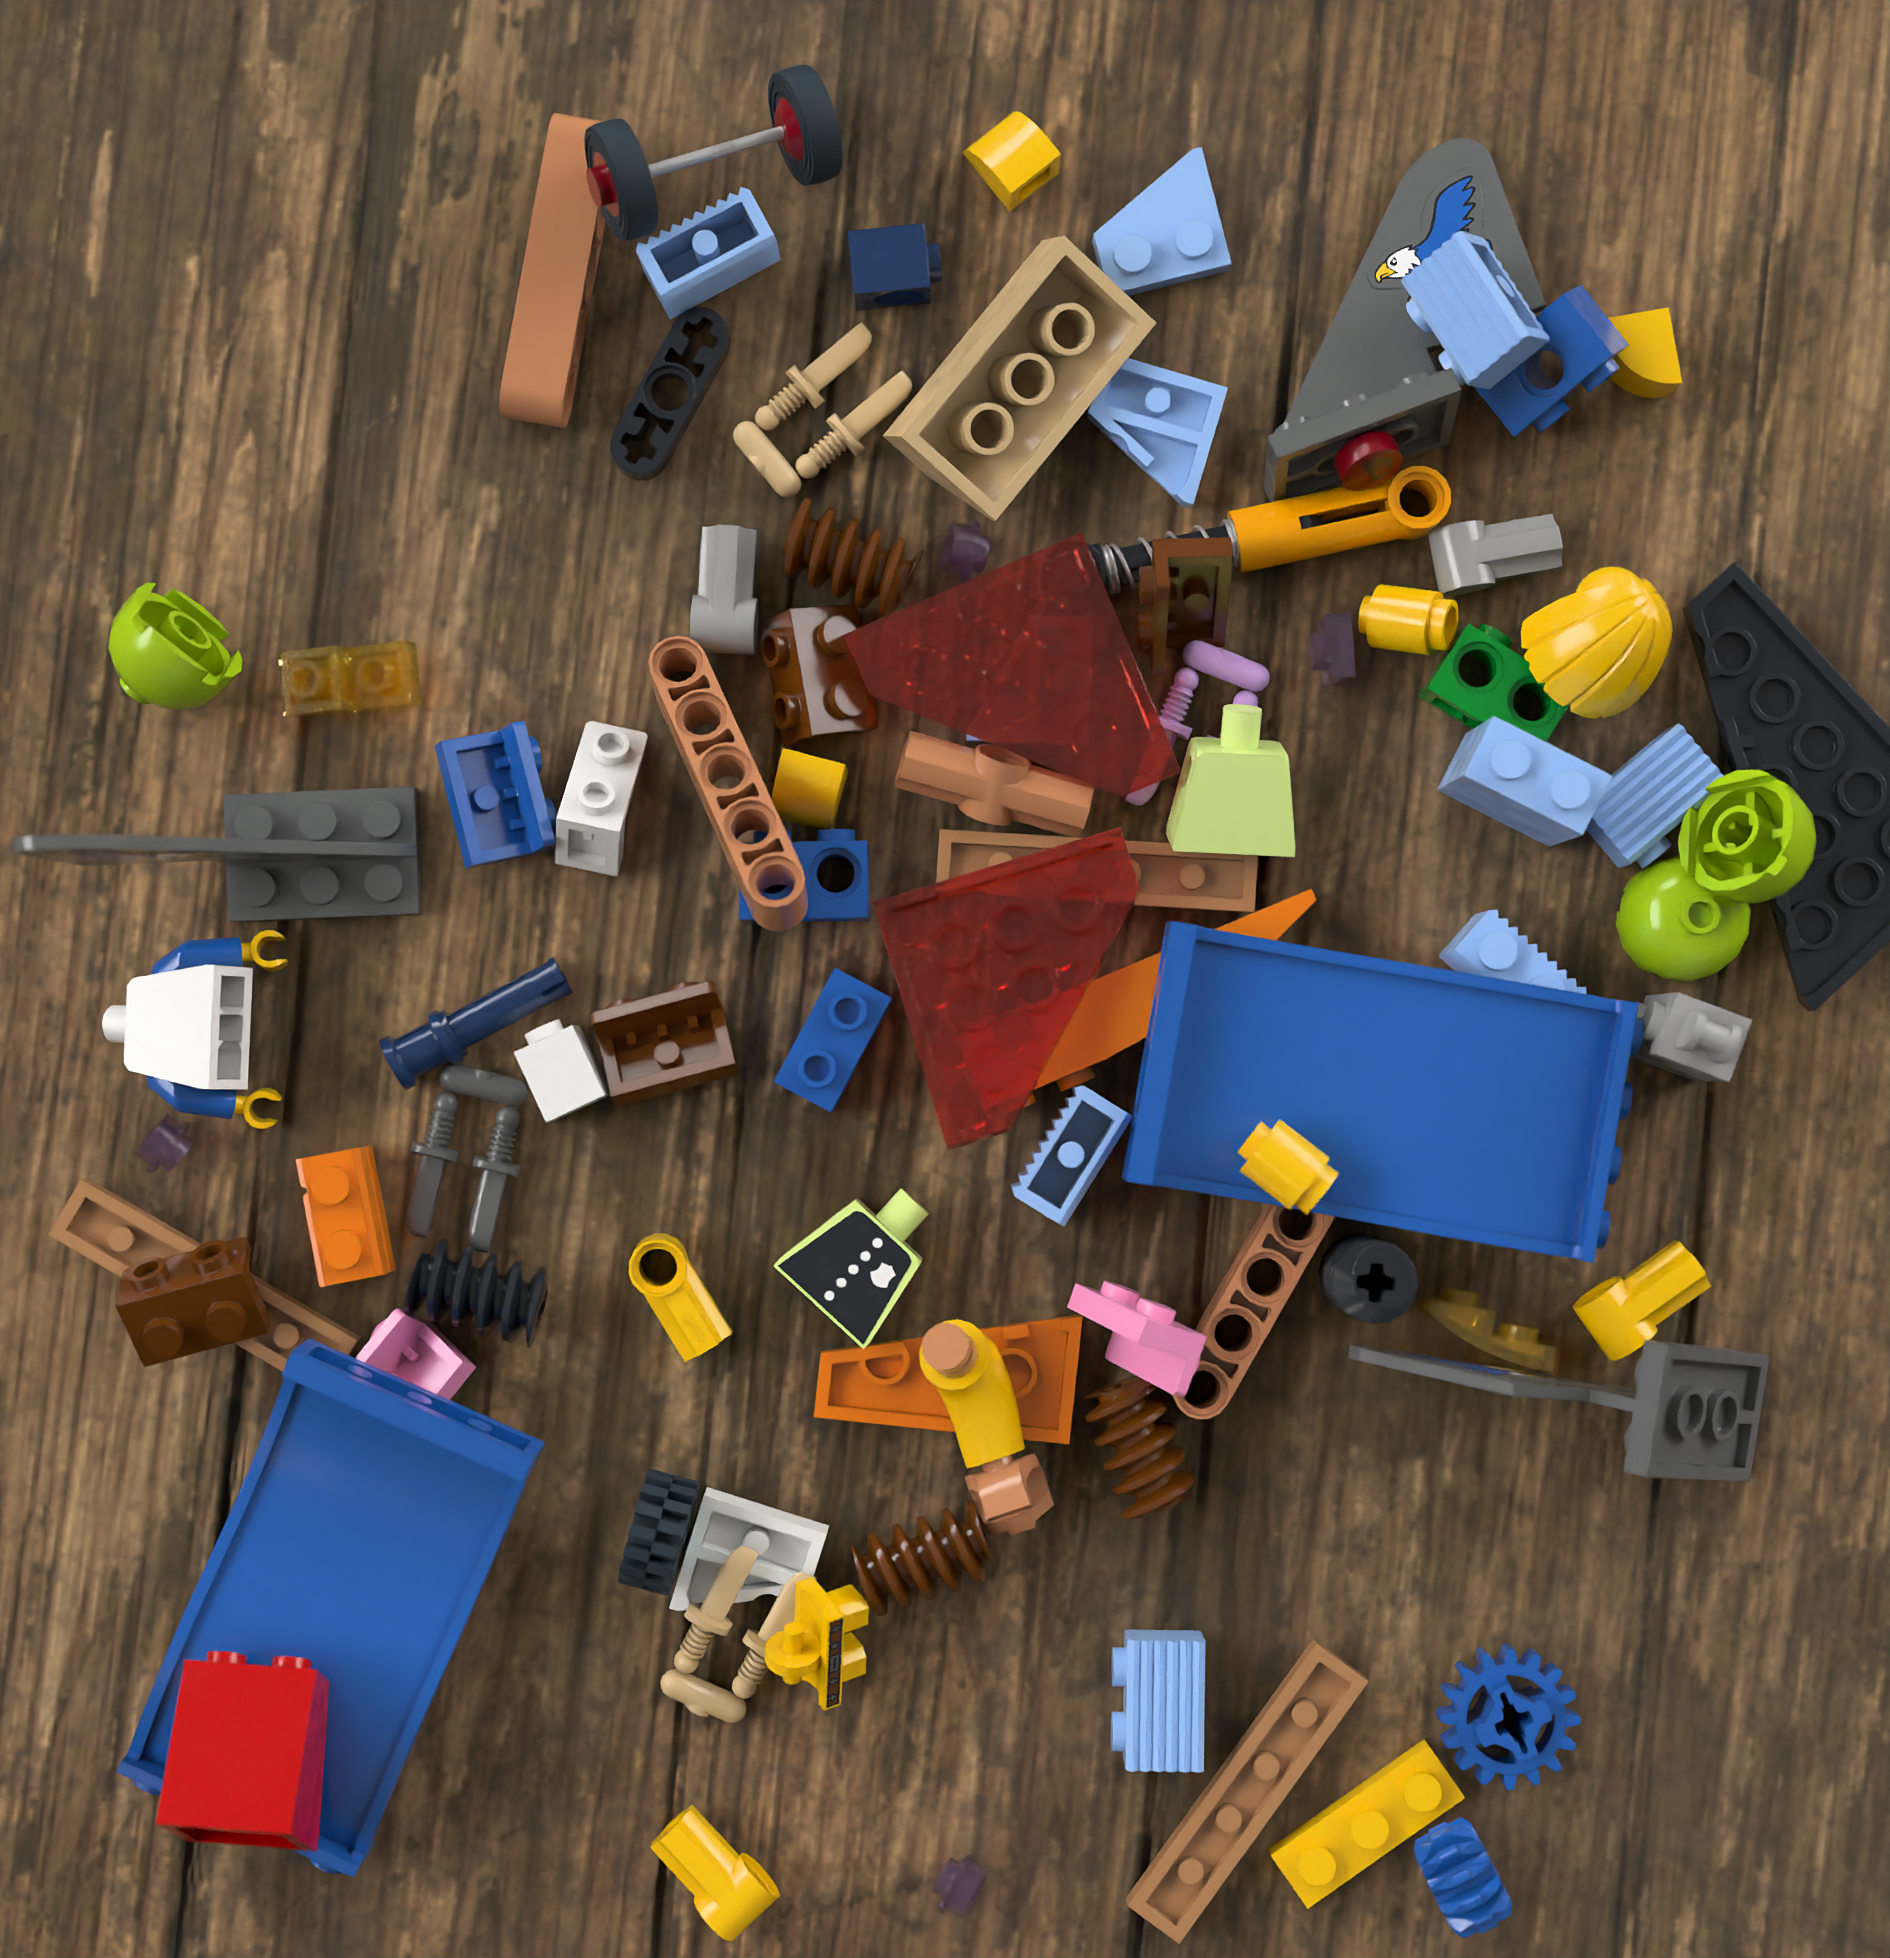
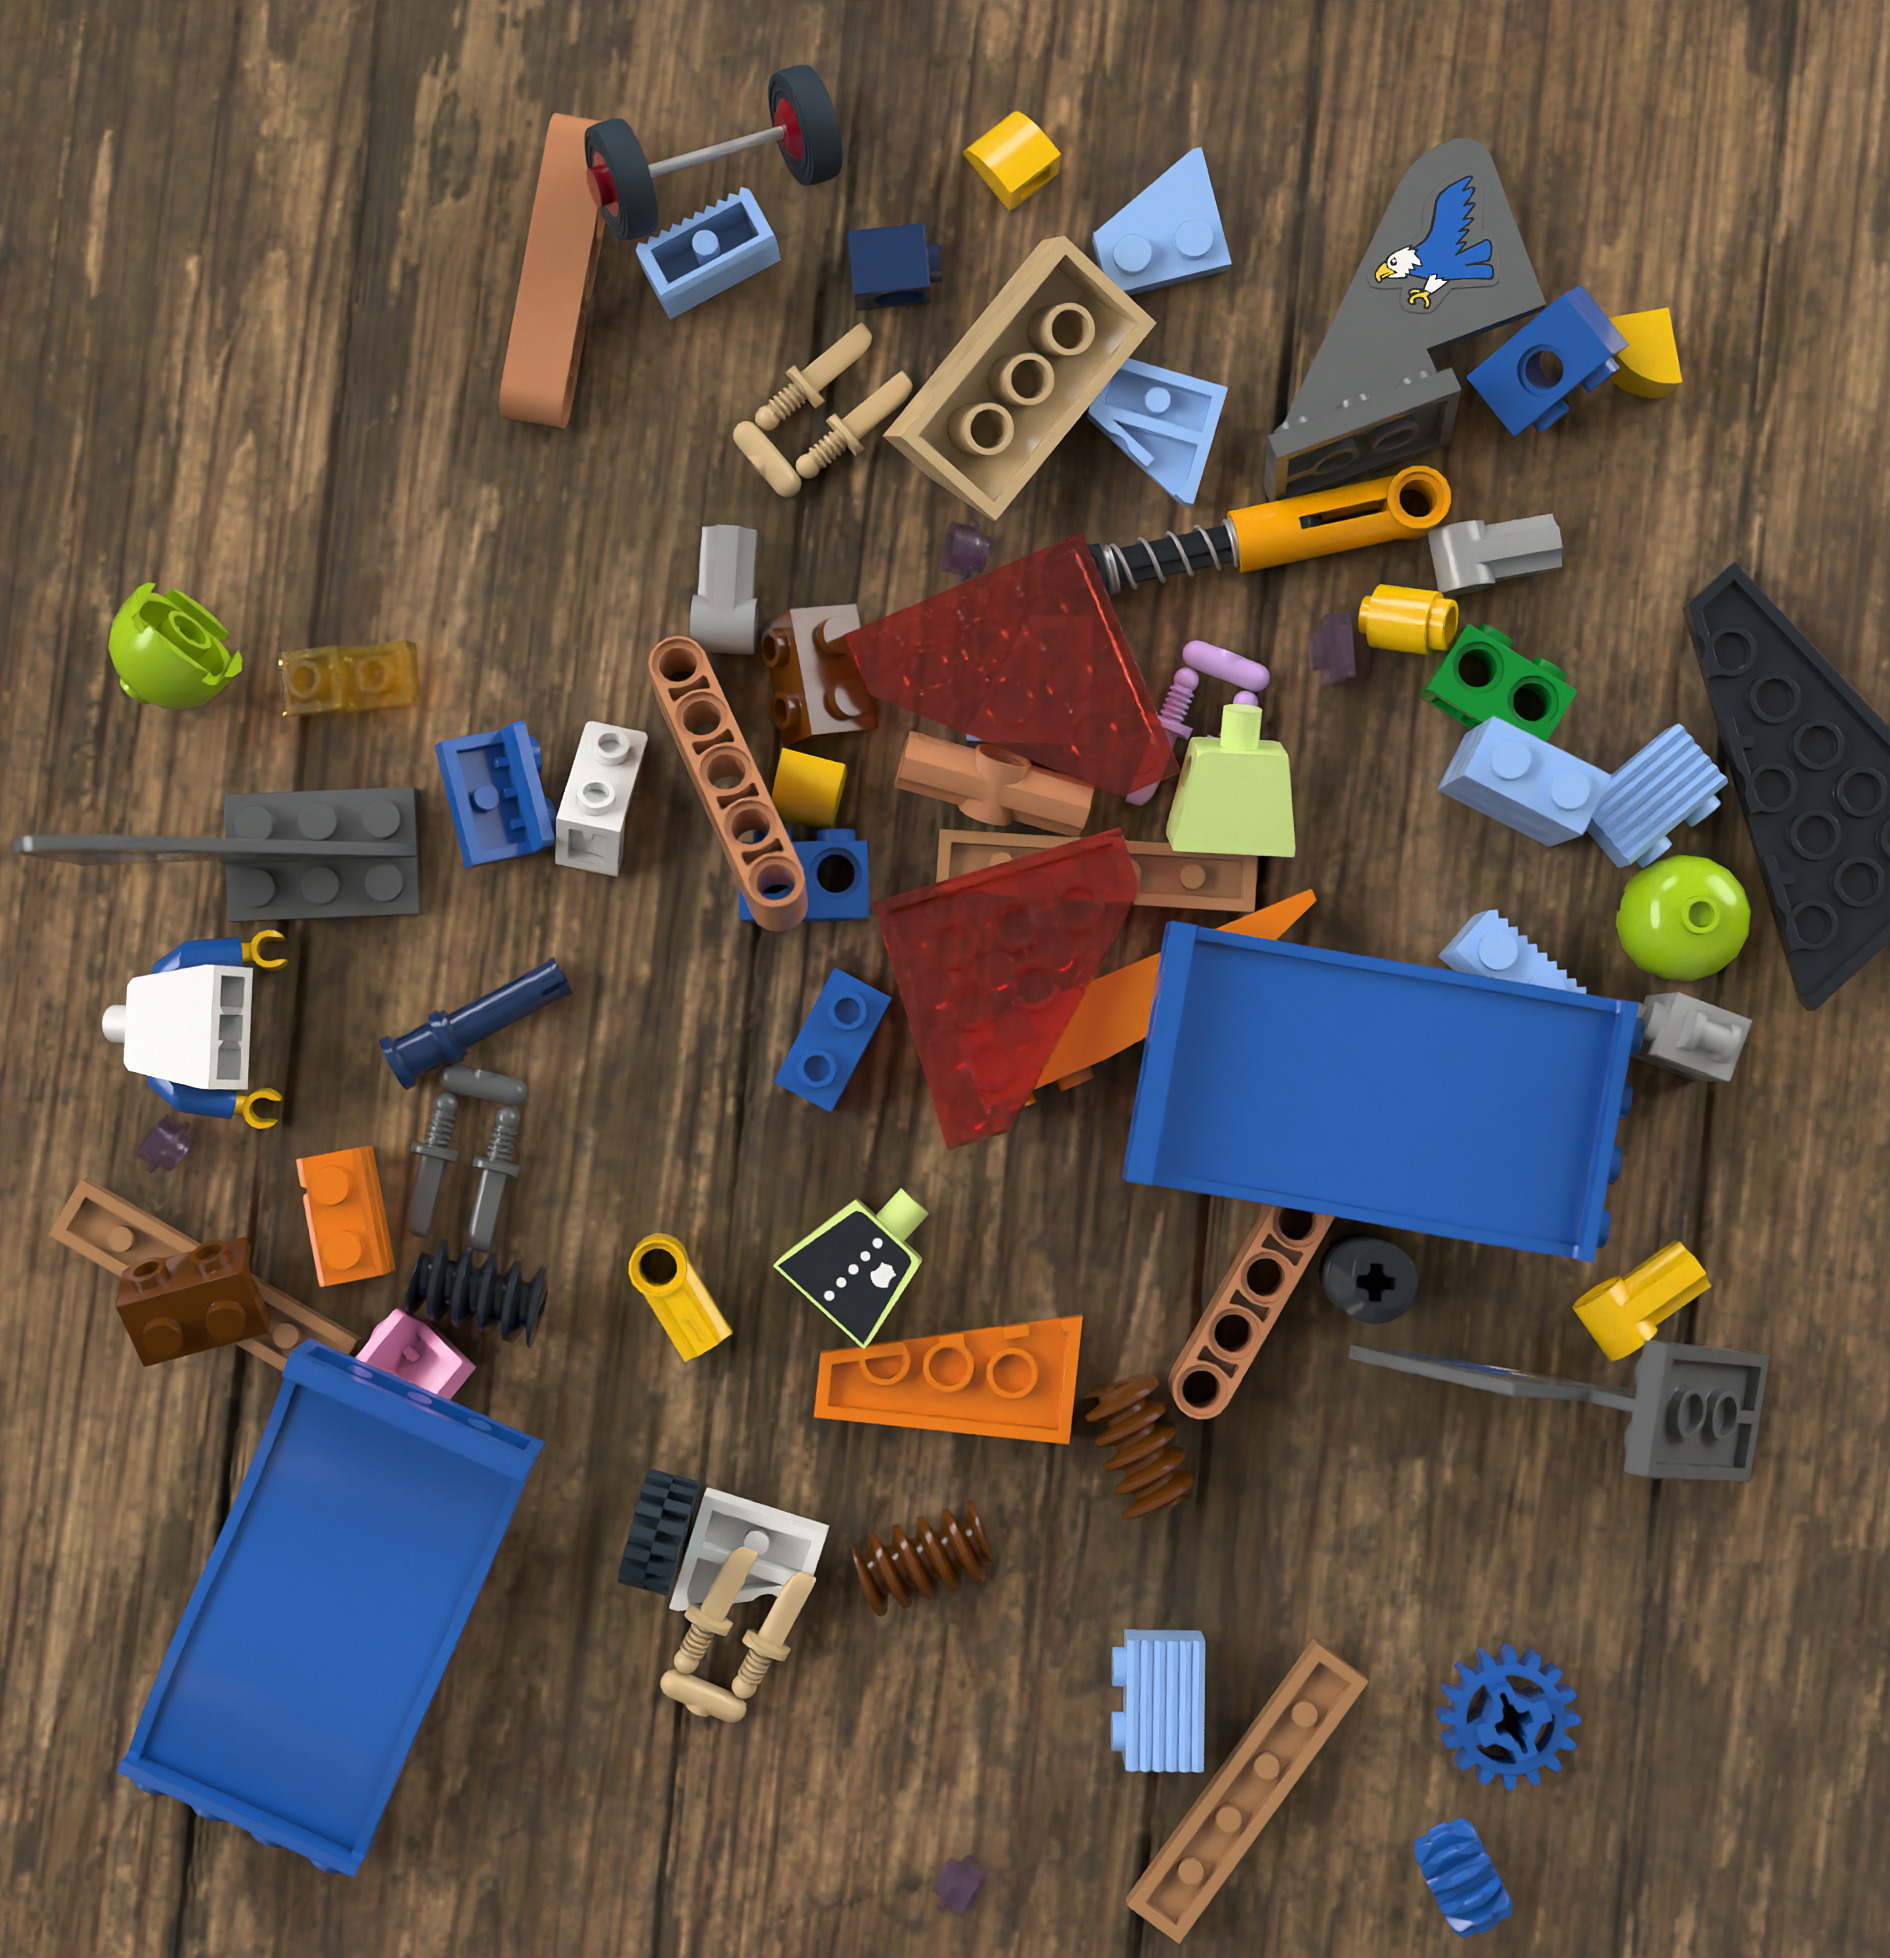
red slope [156,1651,329,1852] -> none
white brick [514,1019,610,1122] -> none
reddish brown bracket [590,981,740,1107] -> none
black beam [610,307,730,481] -> none
yellow piece [650,1805,780,1942] -> none
yellow hips [764,1577,869,1711] -> none
reddish brown piece [782,496,924,619] -> none
piece [919,1319,1054,1536] -> none
light blue brick [1011,1085,1133,1227] -> none
bright pink bracket [1067,1280,1207,1397] -> none
reddish brown bracket [1137,537,1233,674] -> none
yellow brick [1237,1119,1339,1215] -> none
yellow plate [1268,1739,1465,1909] -> none
dark red tile [1334,431,1403,491] -> none
light blue brick [1401,231,1550,389] -> none
clear yellow slope [1420,1287,1556,1372] -> none
yellow hair [1521,567,1672,719] -> none
lime cylinder [1678,770,1817,903] -> none

